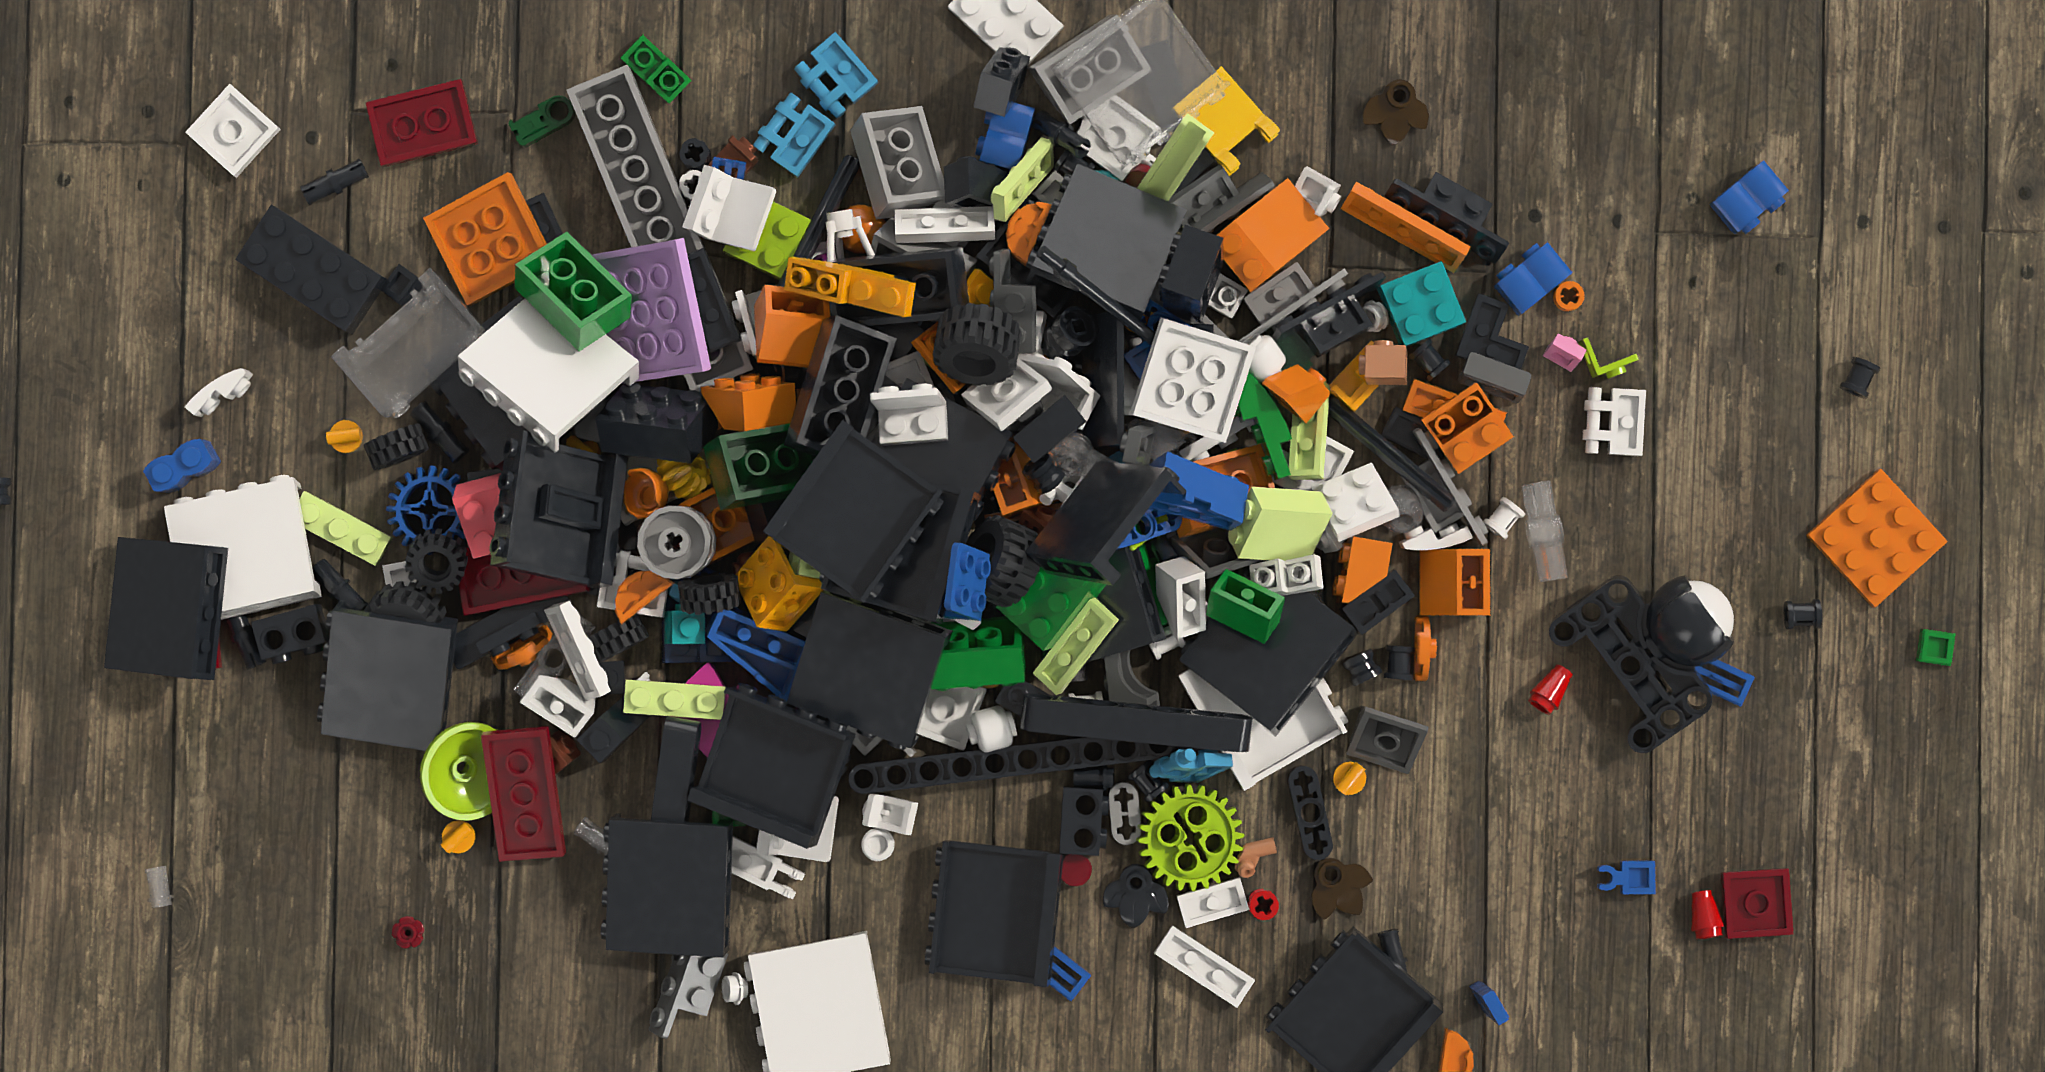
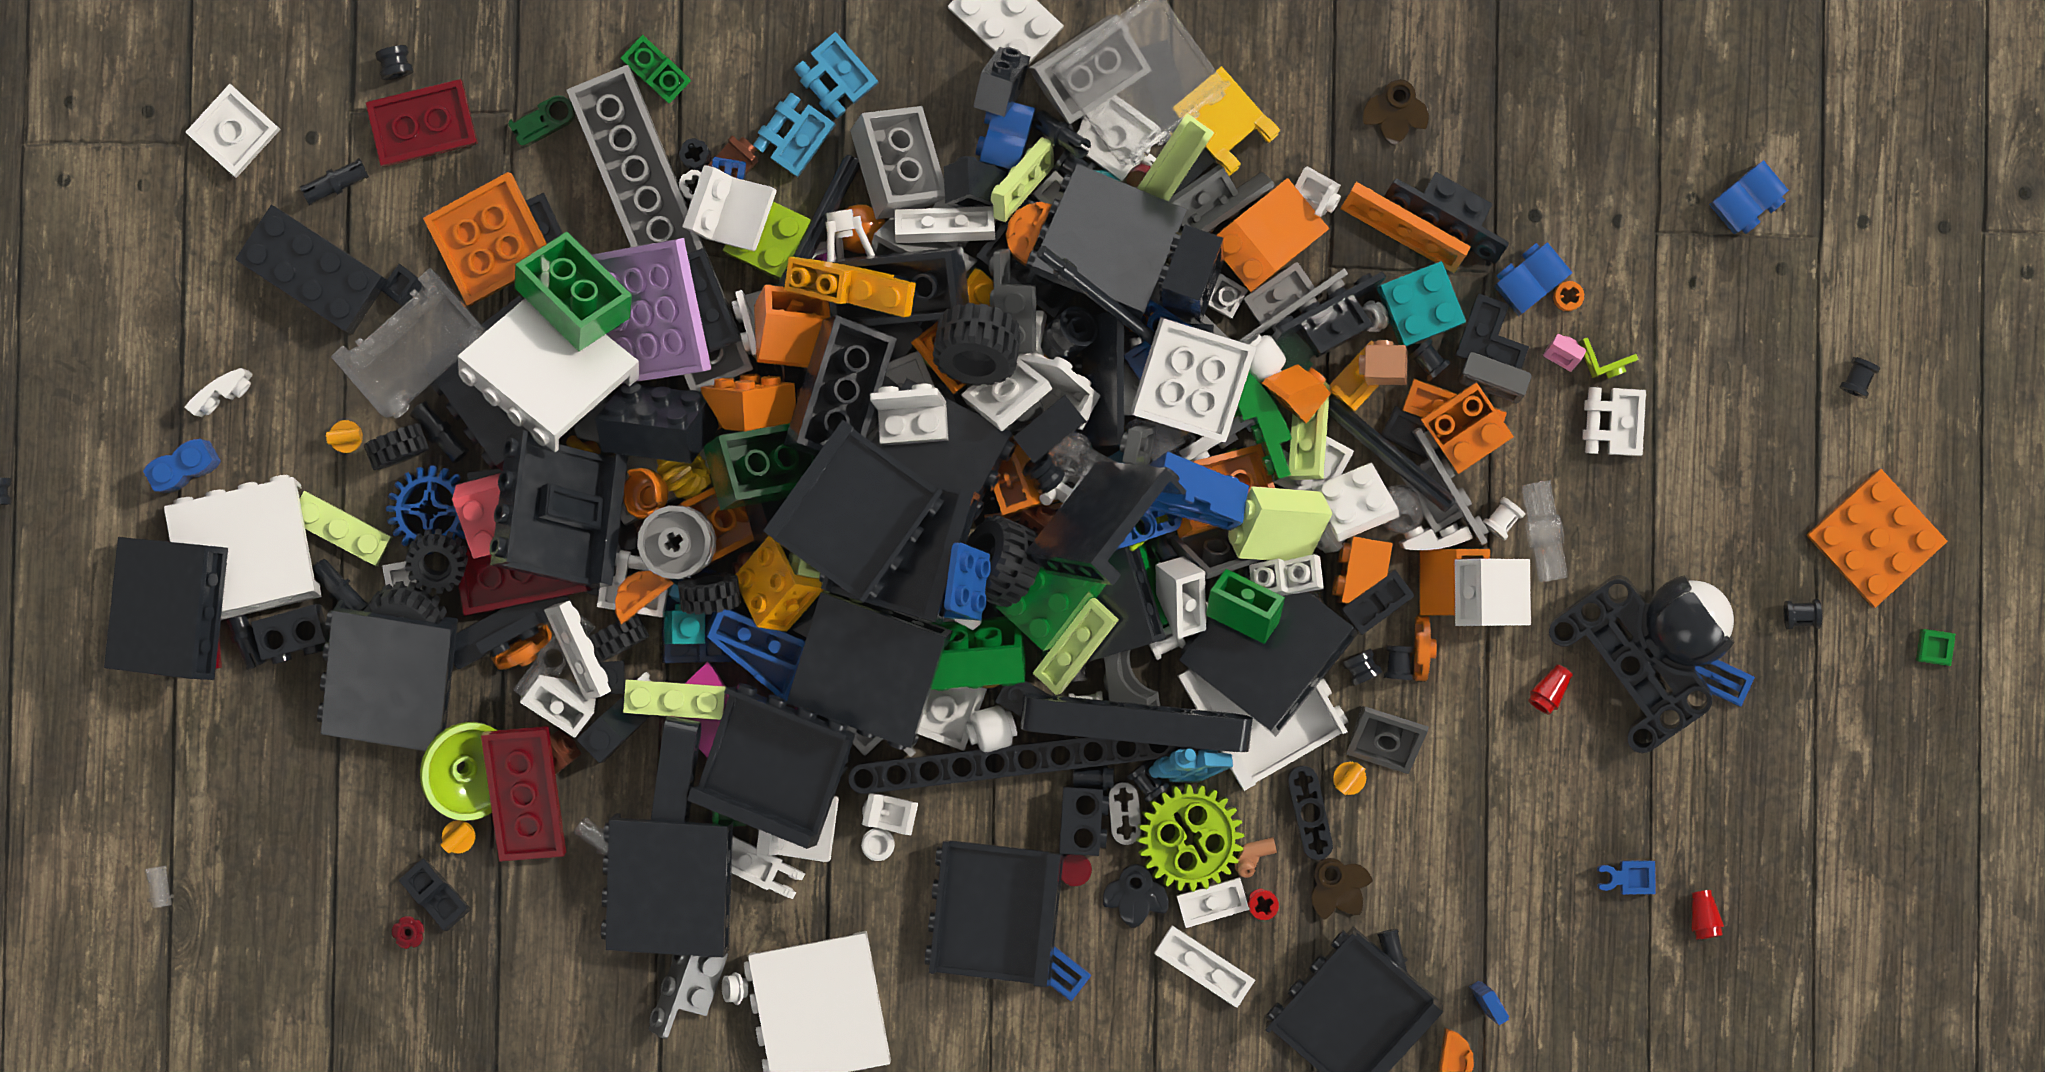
dark red plate [1721,868,1794,939] -> none
none -> black wheel [375,45,414,80]
none -> black slope [399,858,472,931]
none -> white panel [1455,559,1531,626]

